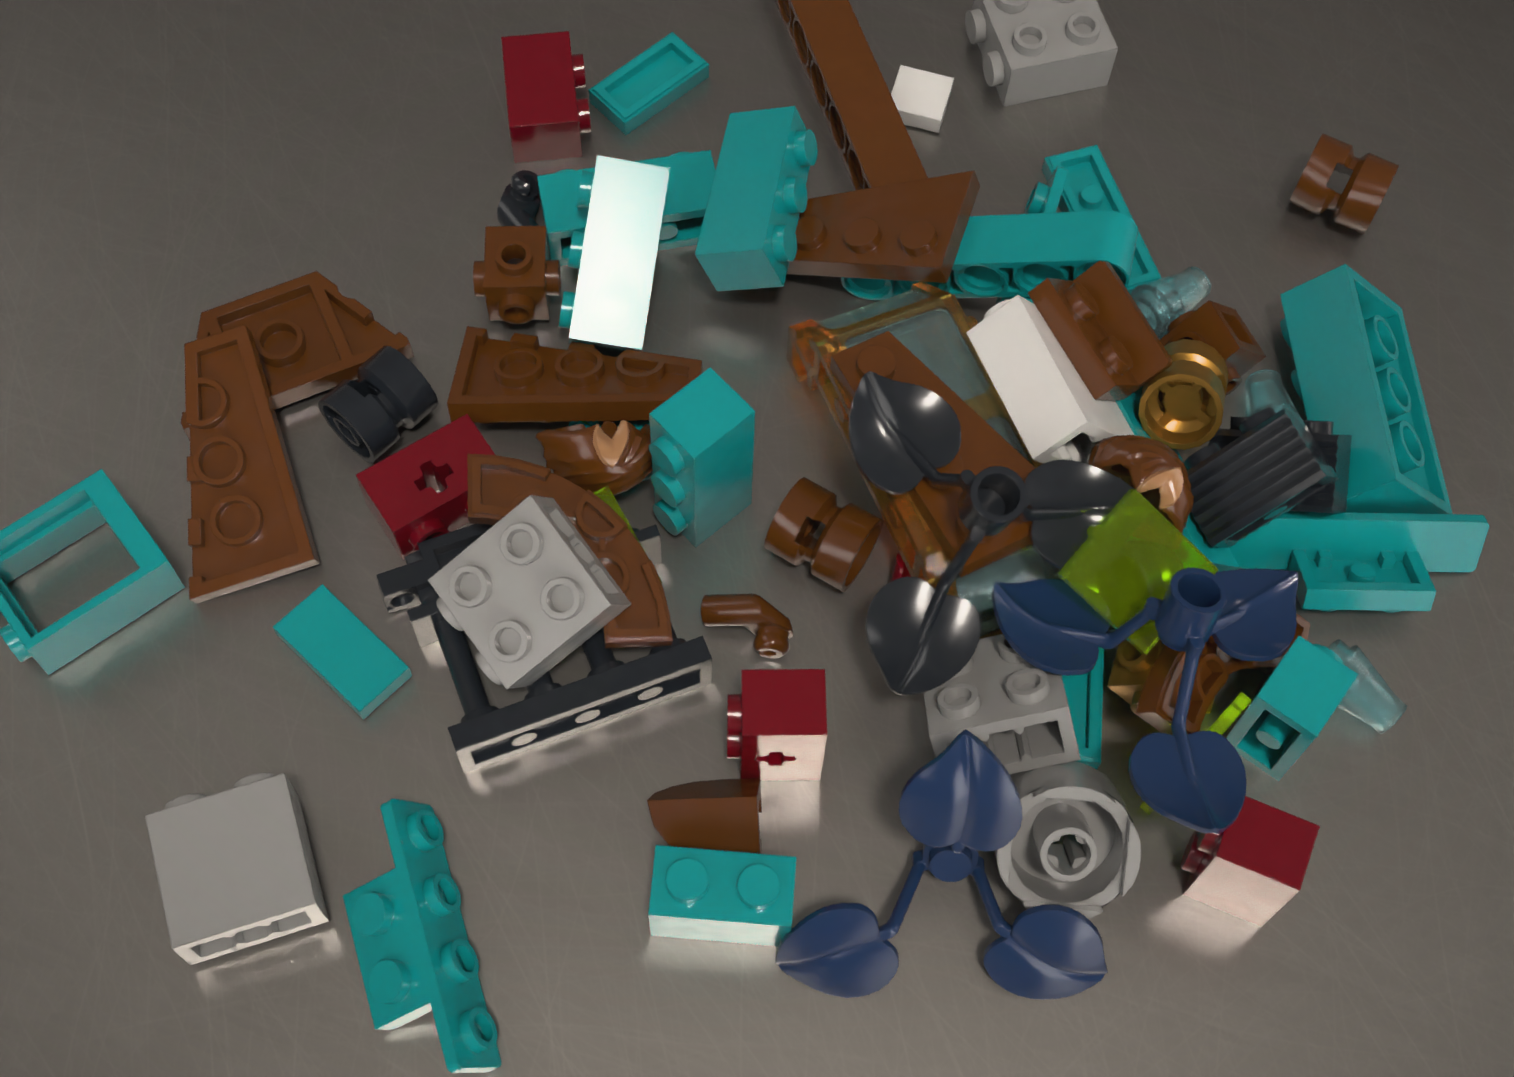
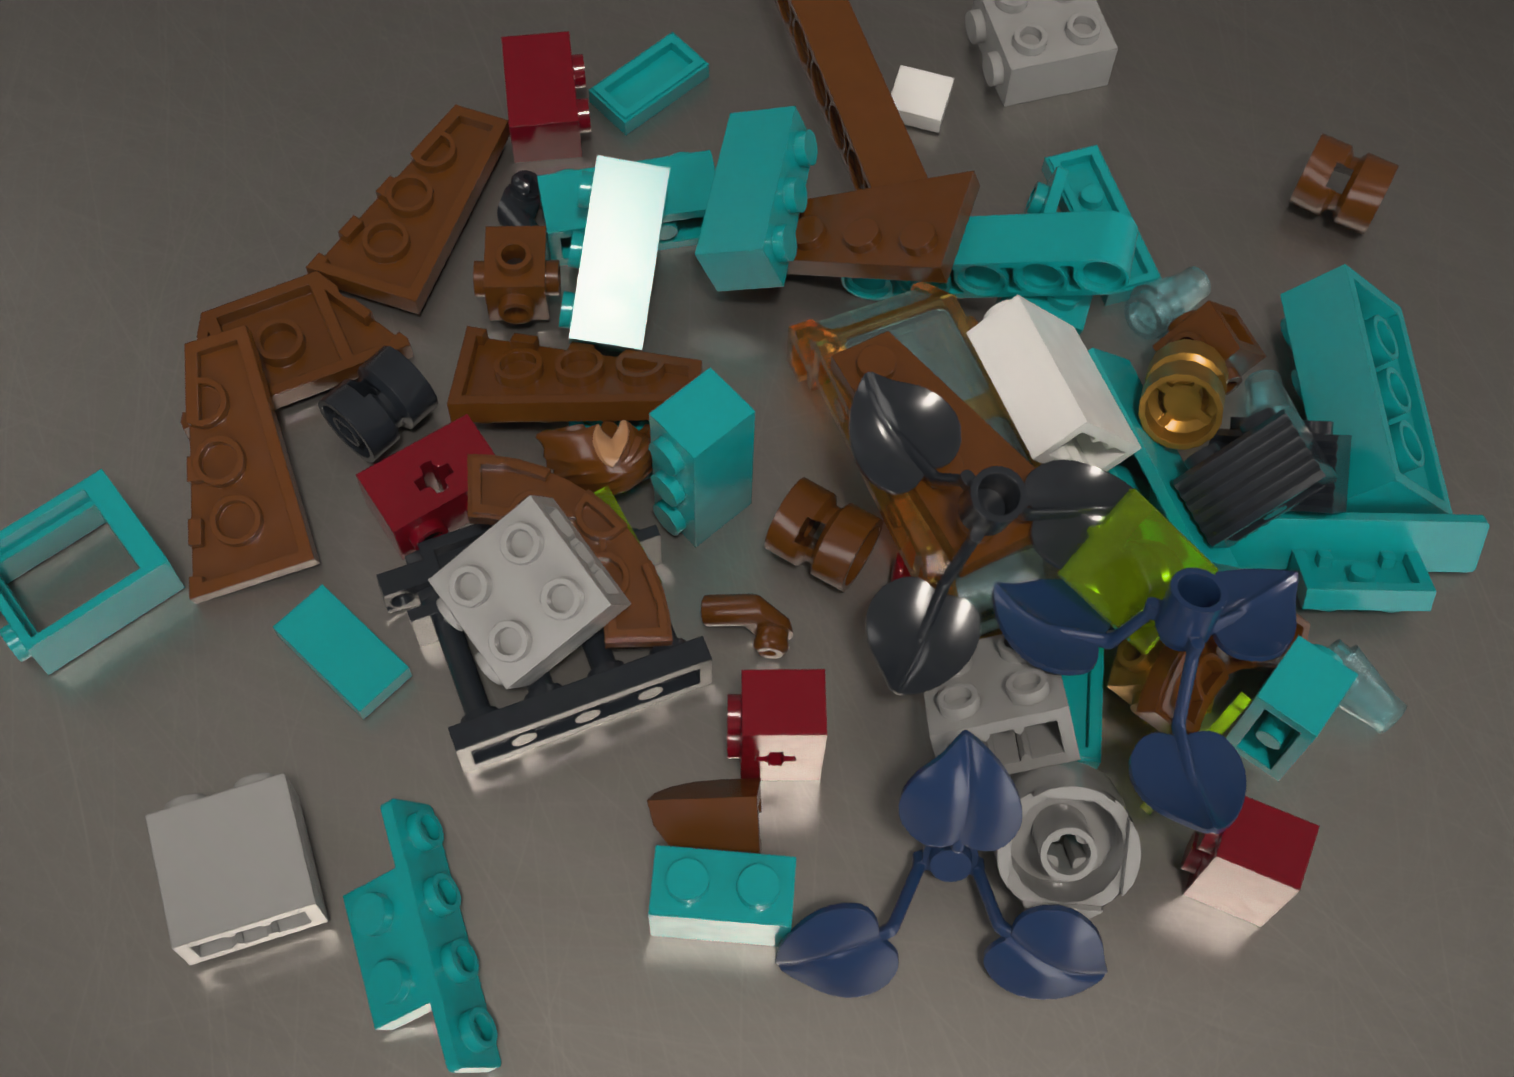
reddish brown bracket [1028,261,1172,400] -> none
reddish brown hair [1087,435,1194,549] -> none
none -> reddish brown wing [306,104,510,314]

